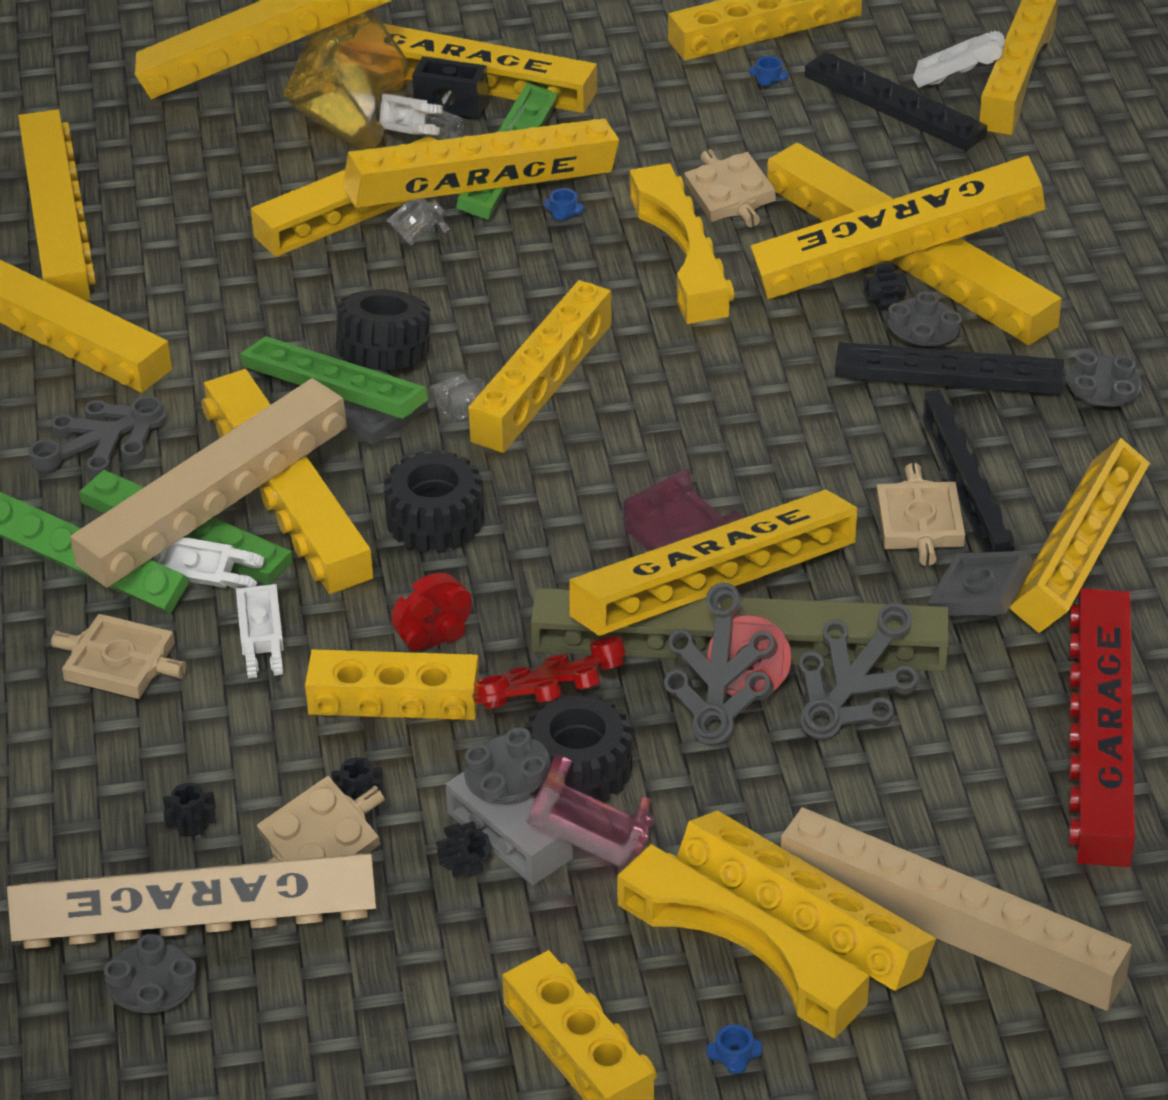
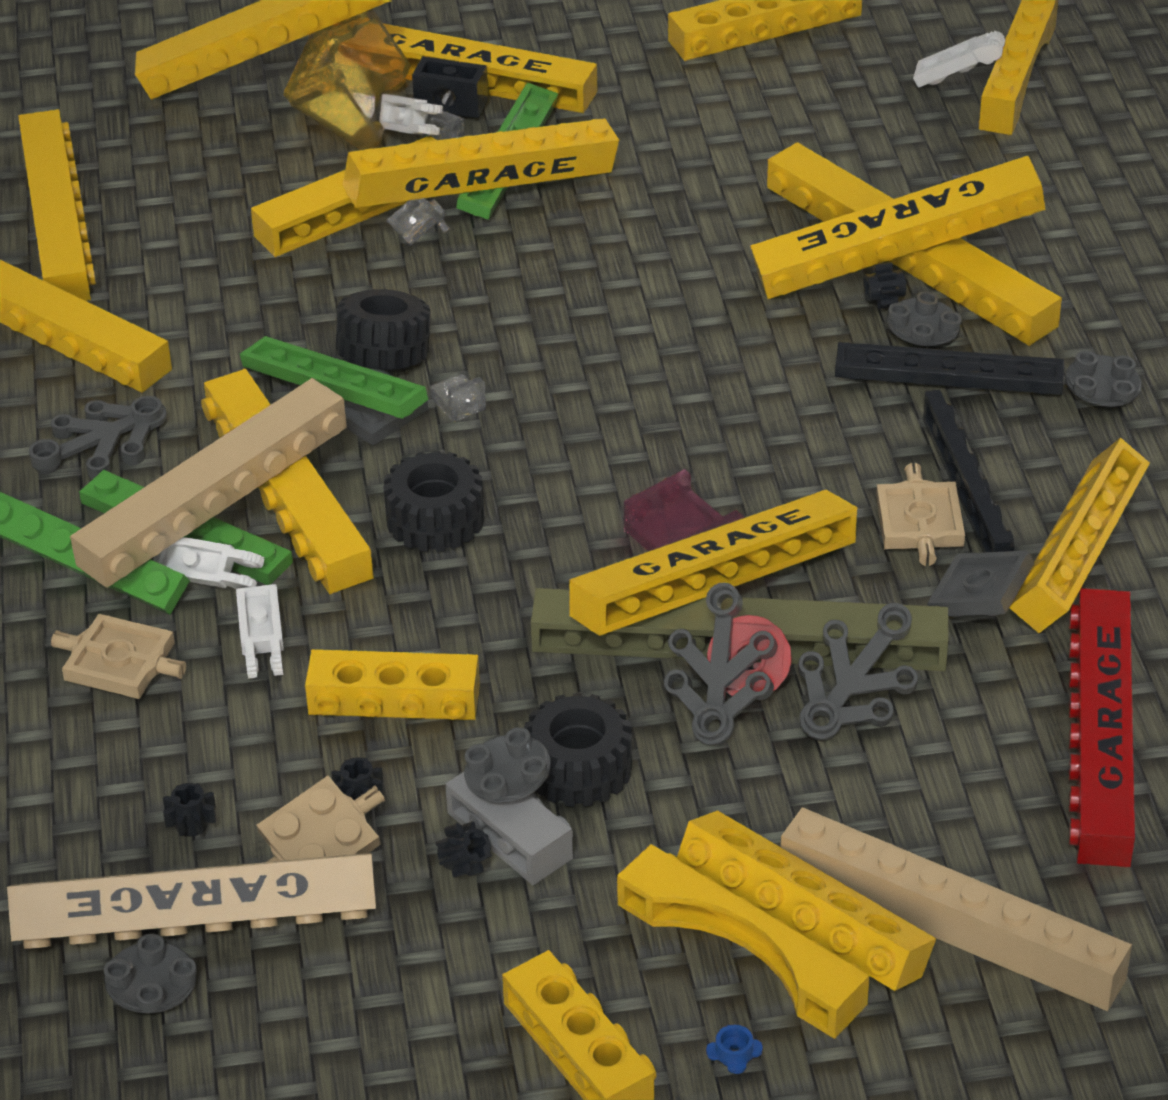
red plate [391,573,472,651] -> none
yellow brick [468,280,612,453] -> none
red plant [472,636,626,709] -> none
clear pink panel [526,754,654,868] -> none
blue plate [543,188,584,220] -> none
yellow arch [630,163,734,324] -> none
tan plate [684,149,776,227] -> none
blue plate [749,56,788,86] -> none
black plate [805,51,988,152] -> none

